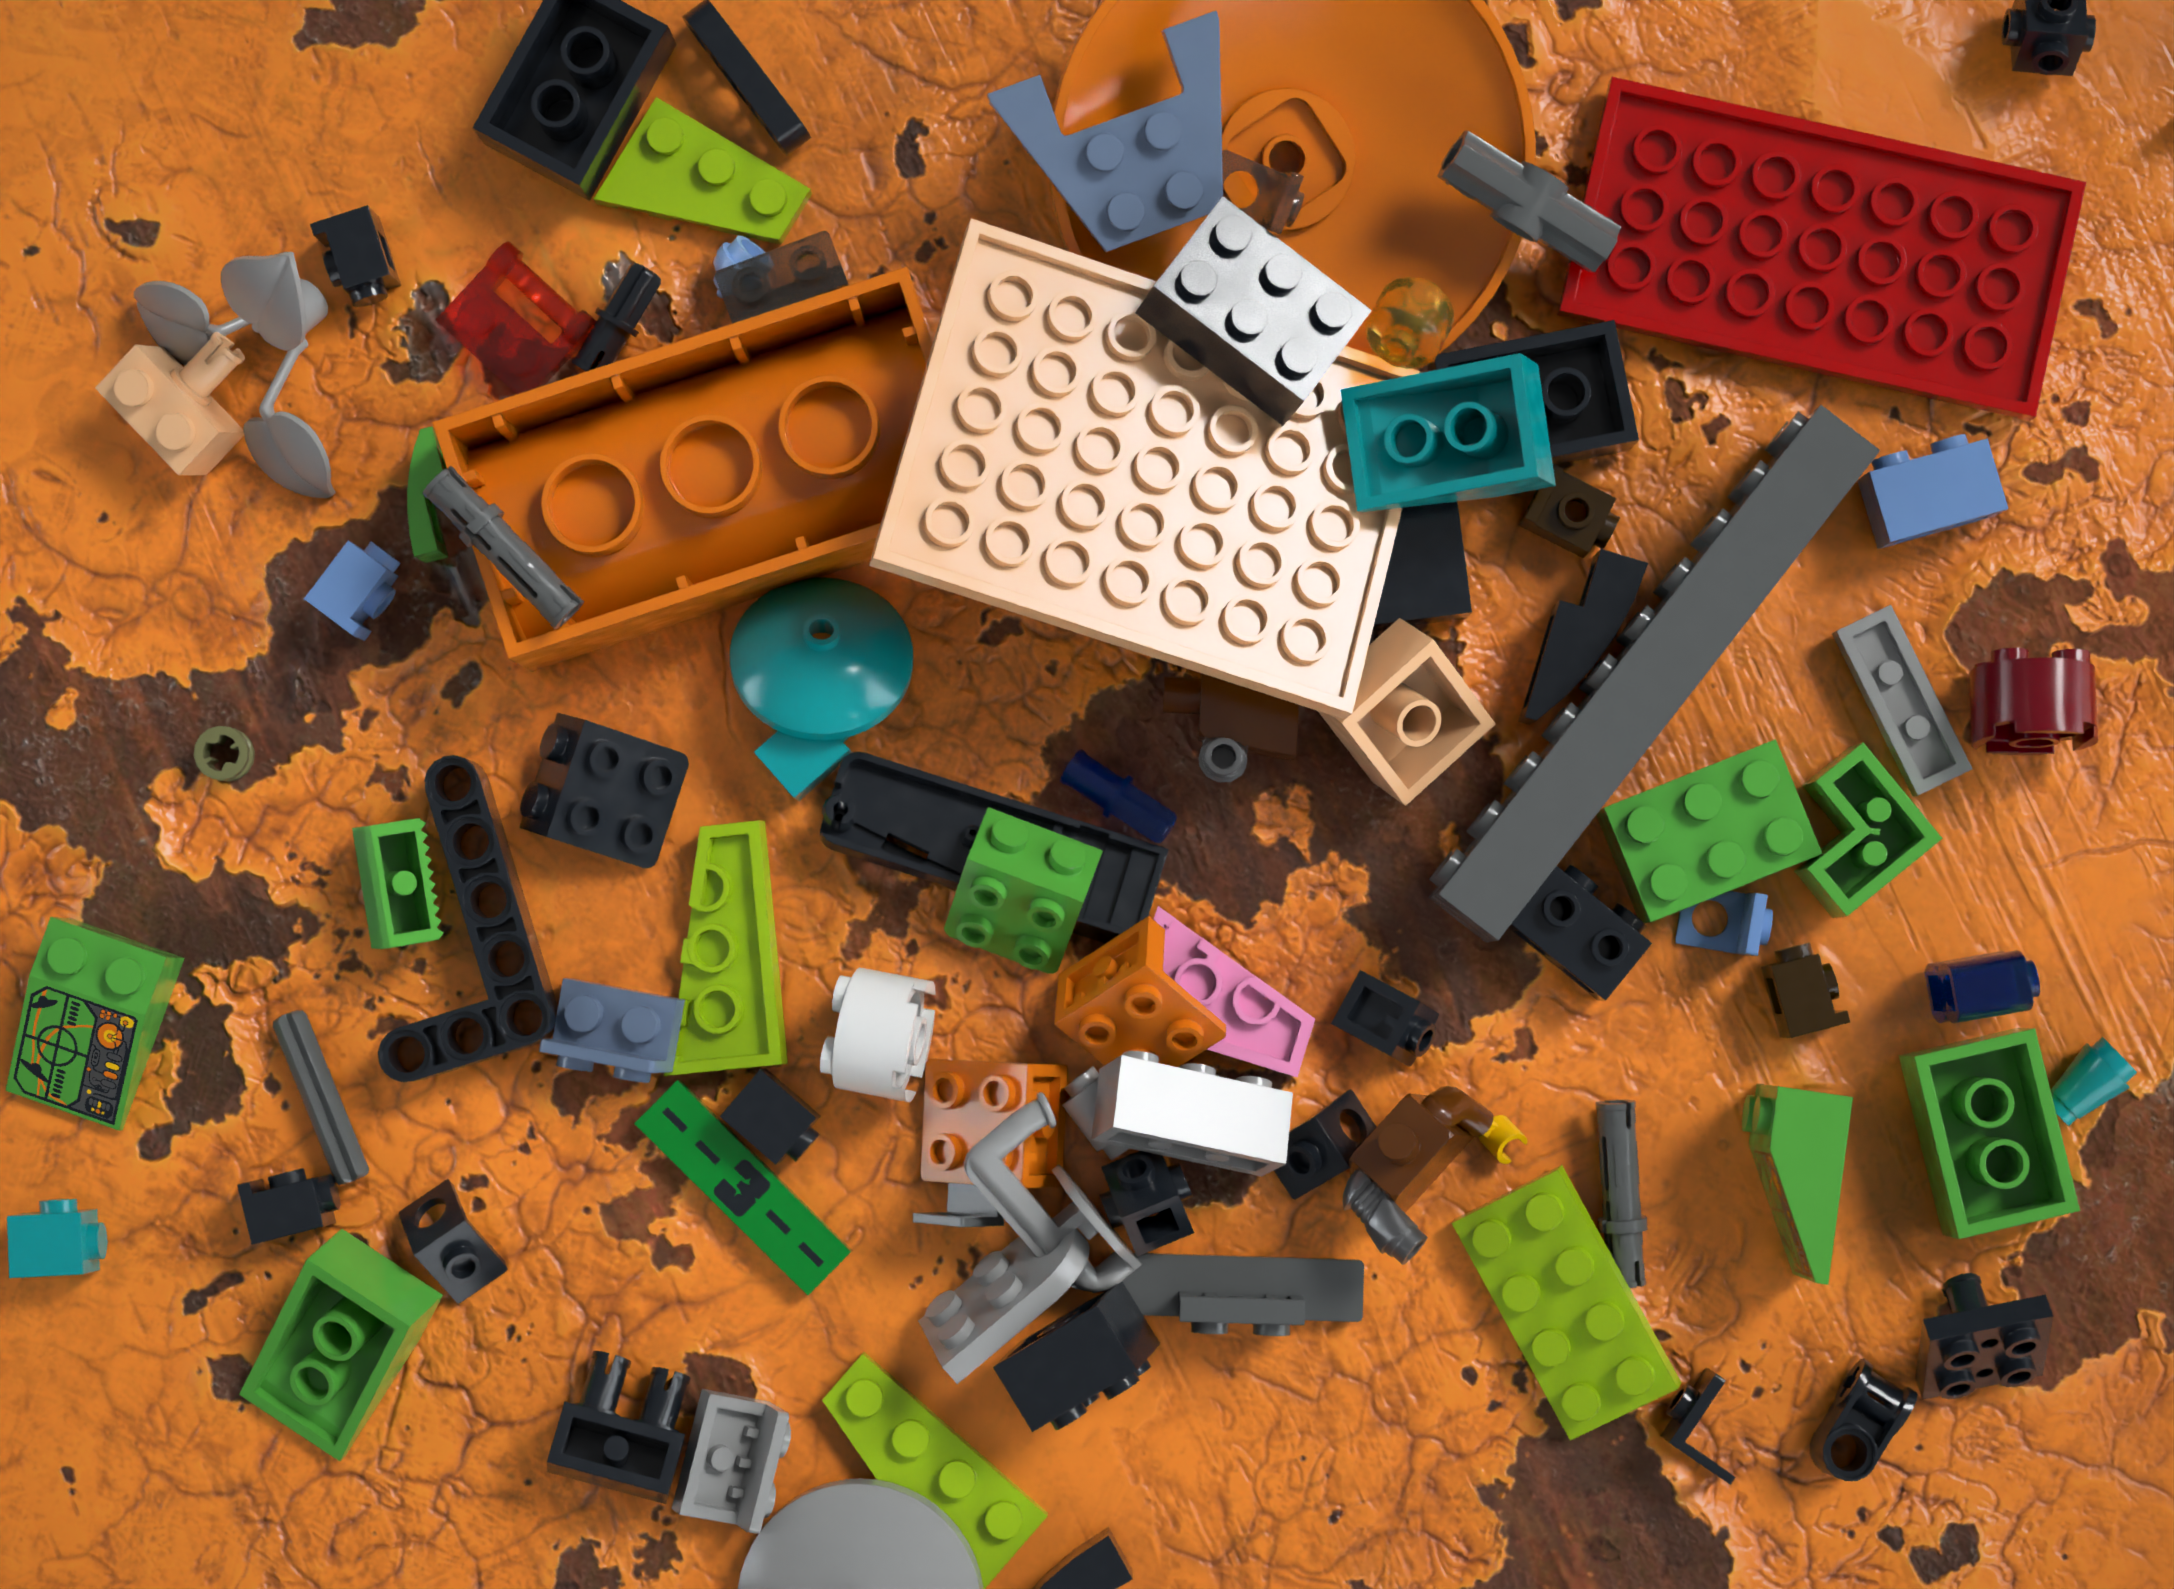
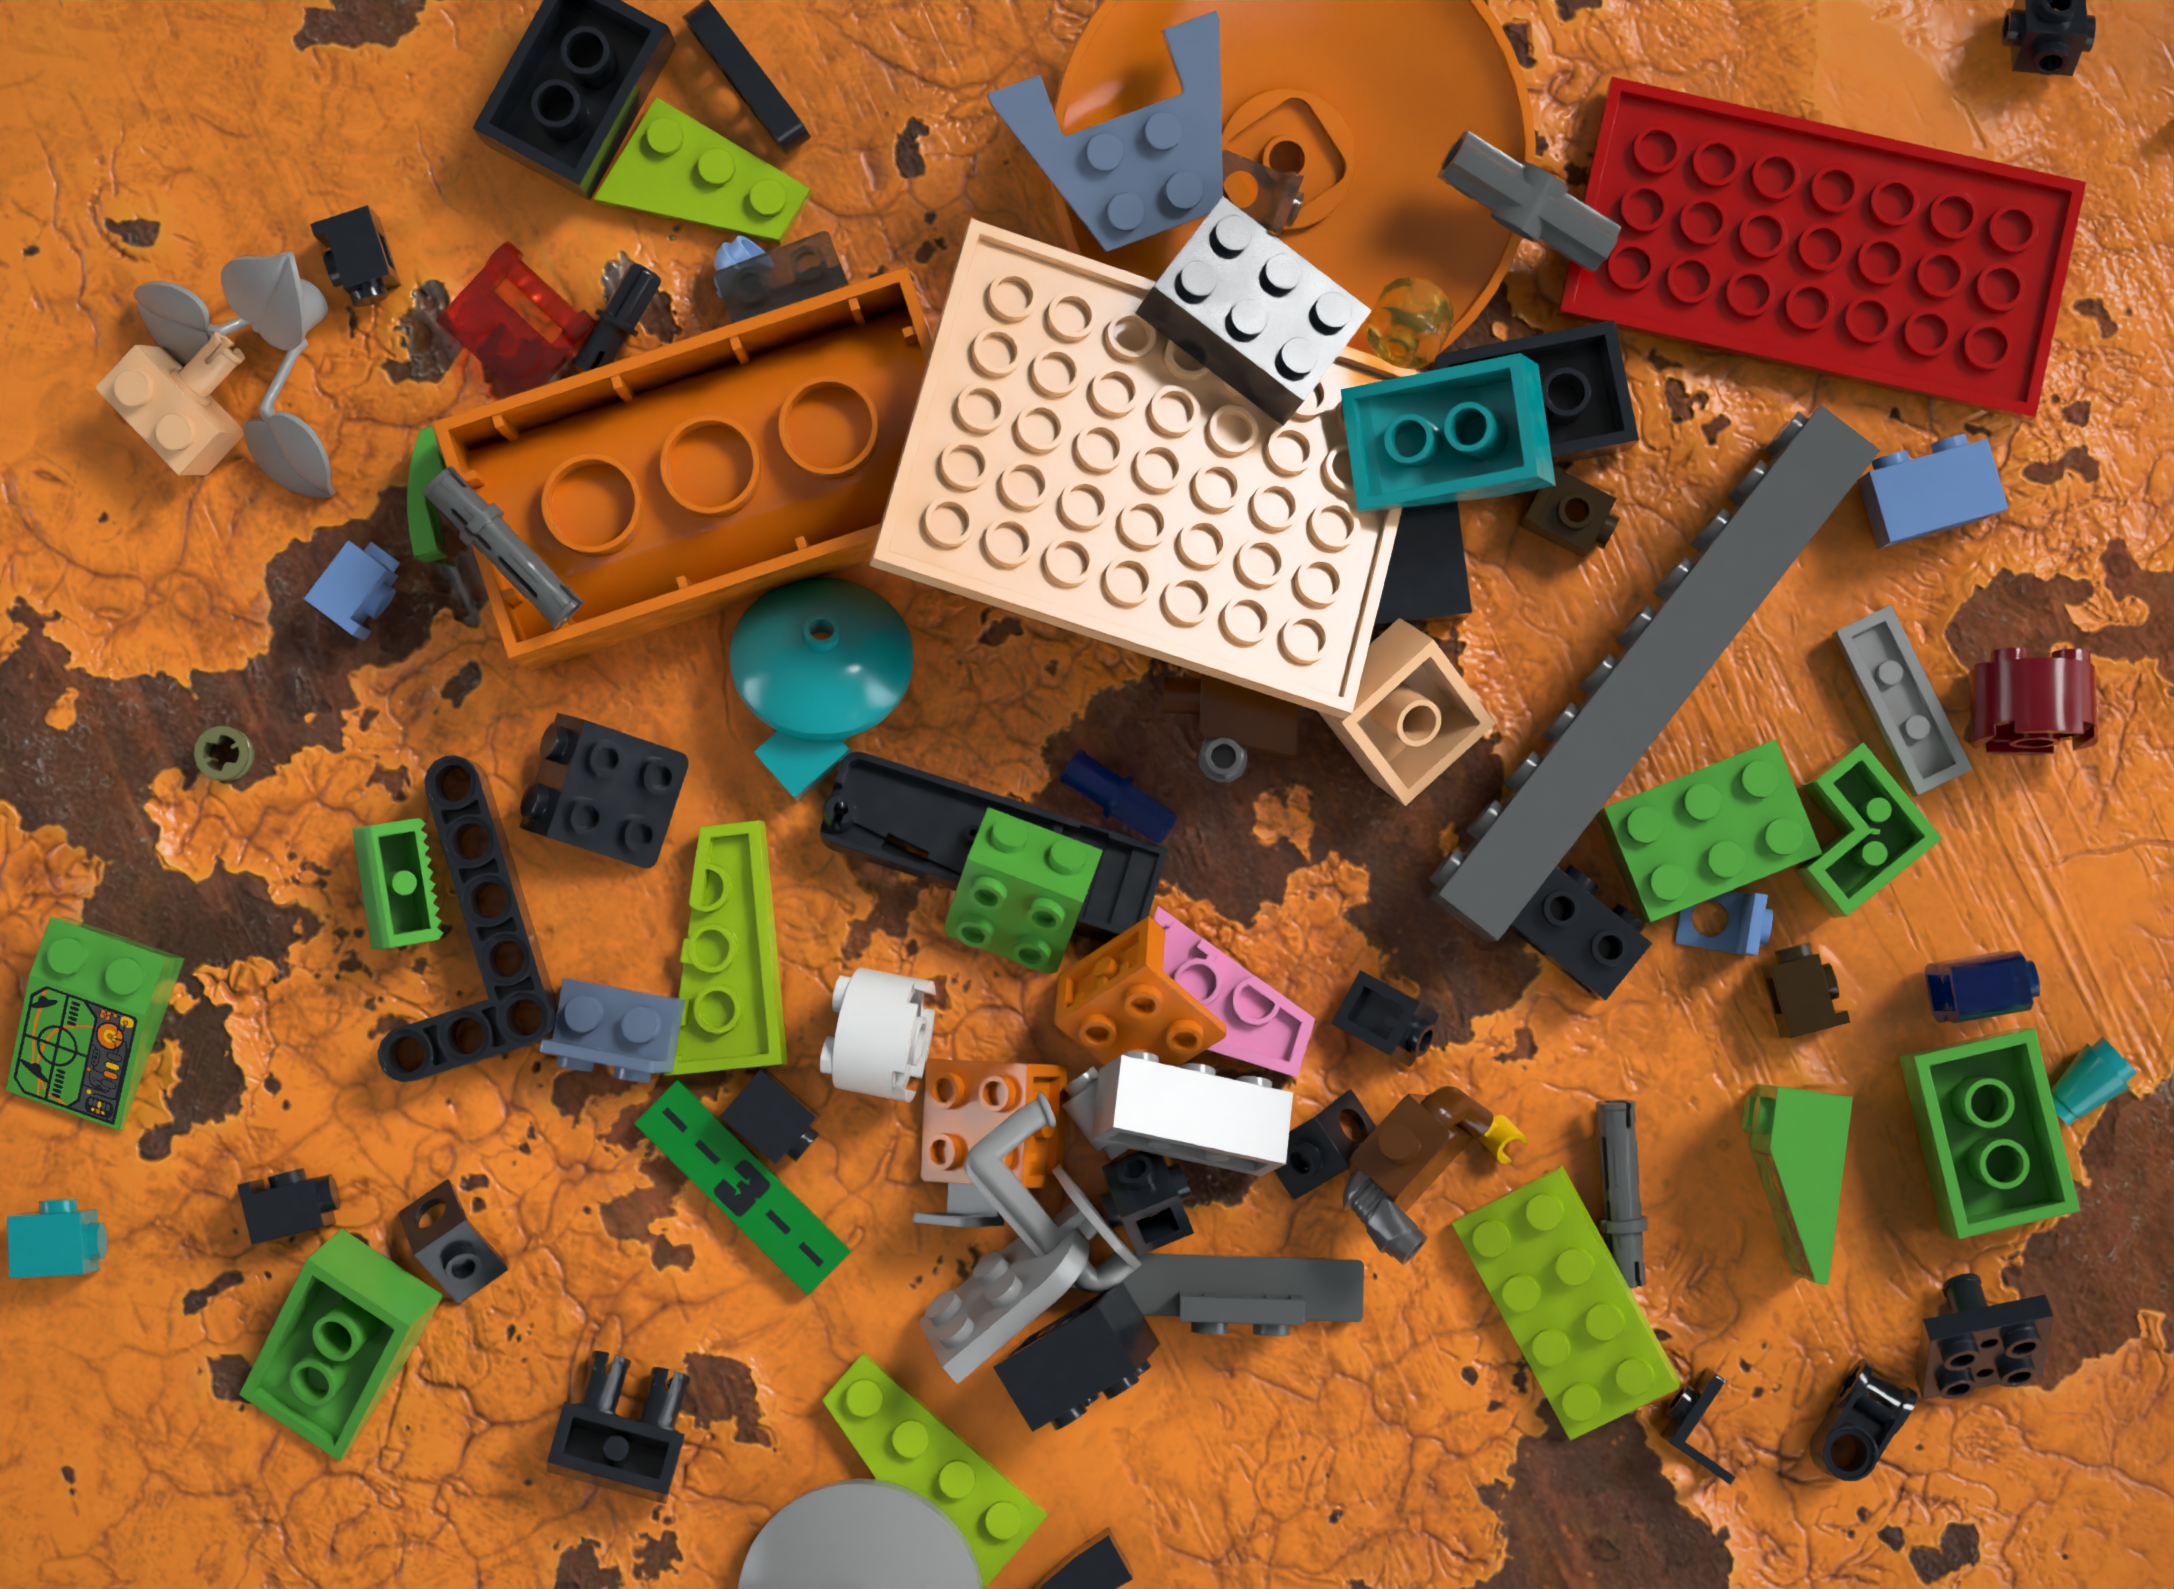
dark grey axle [273,1010,369,1185] -> none
light grey bracket [672,1389,791,1534] -> none
black slope [1518,549,1648,725] -> none

